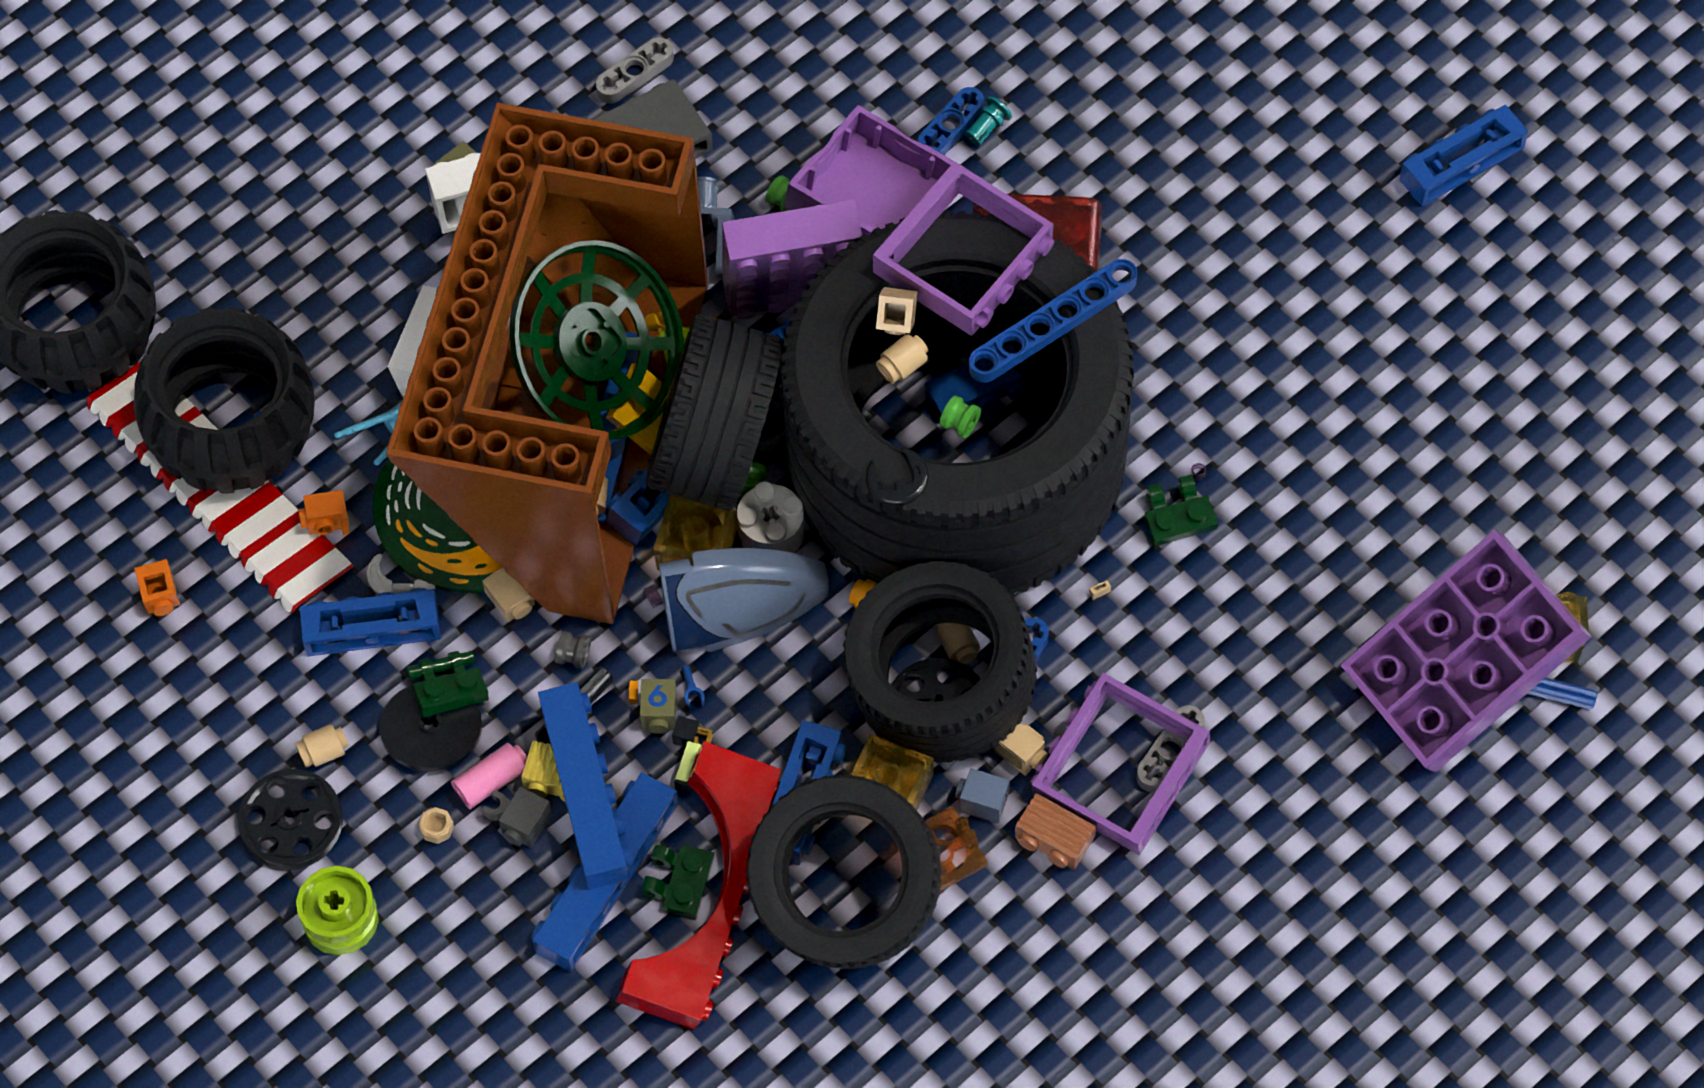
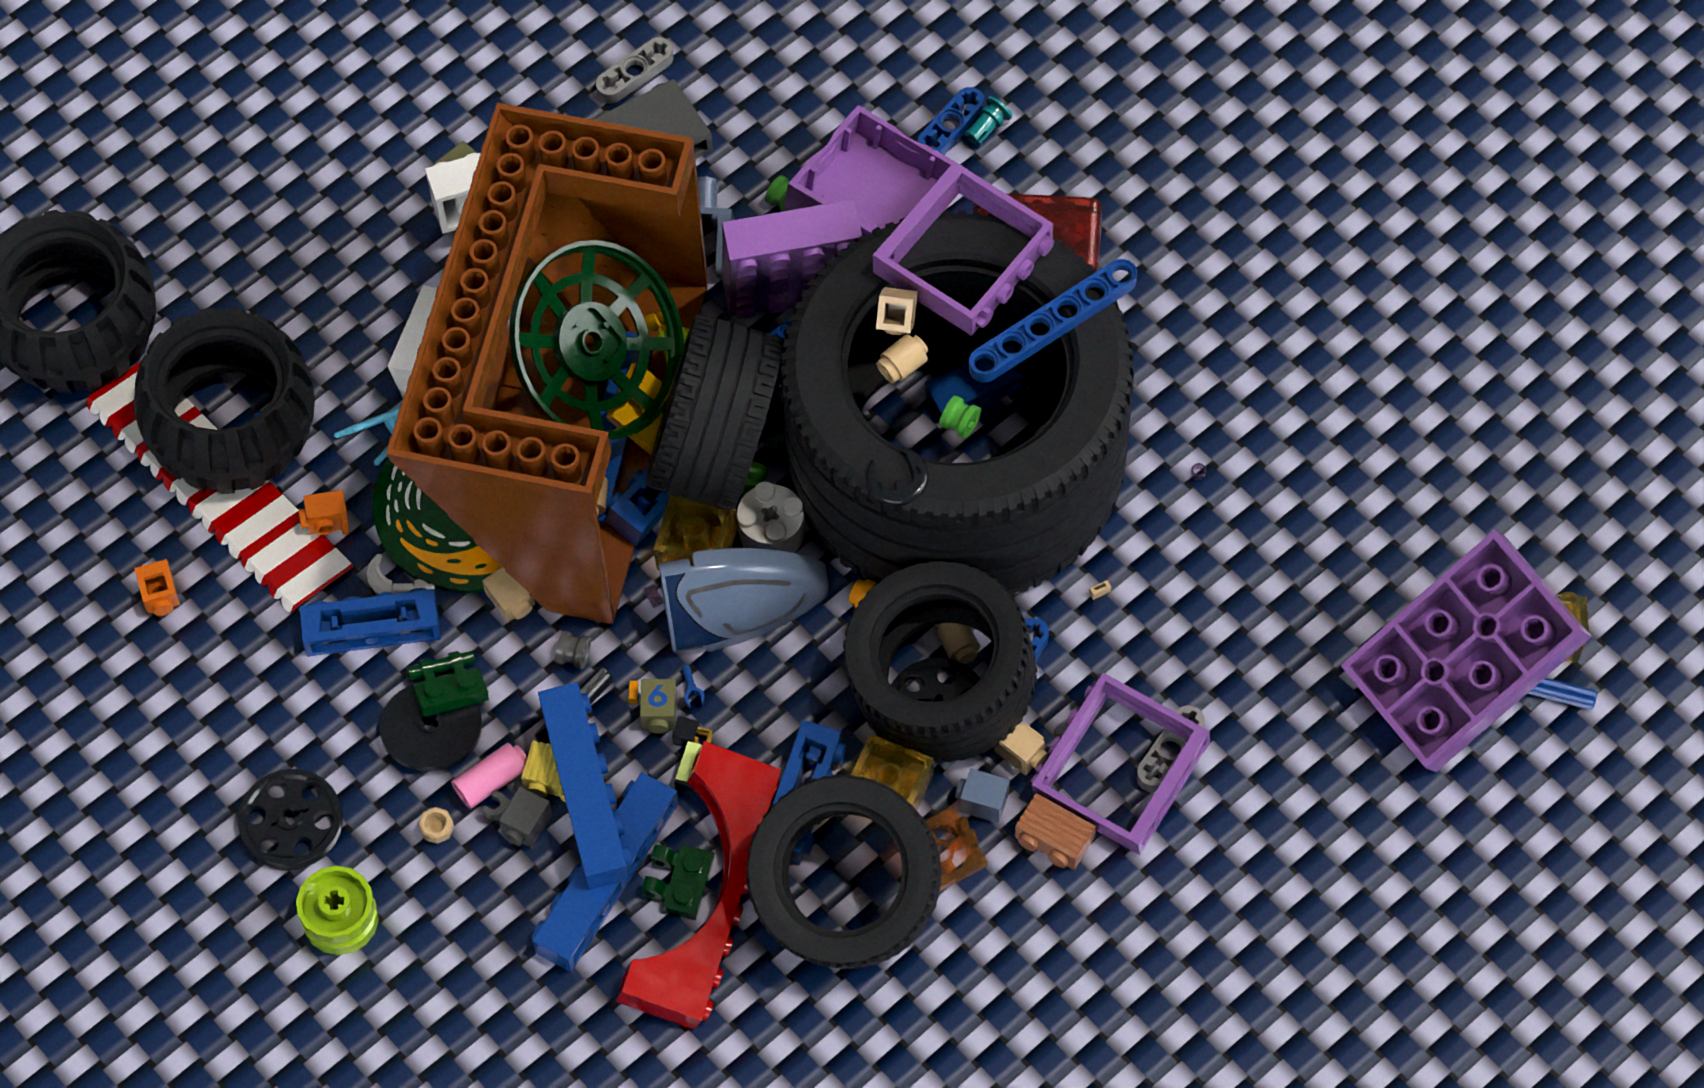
tan brick [295,723,349,768] -> none
dark green plate [1144,474,1218,547] -> none
blue brick [1399,104,1528,207] -> none

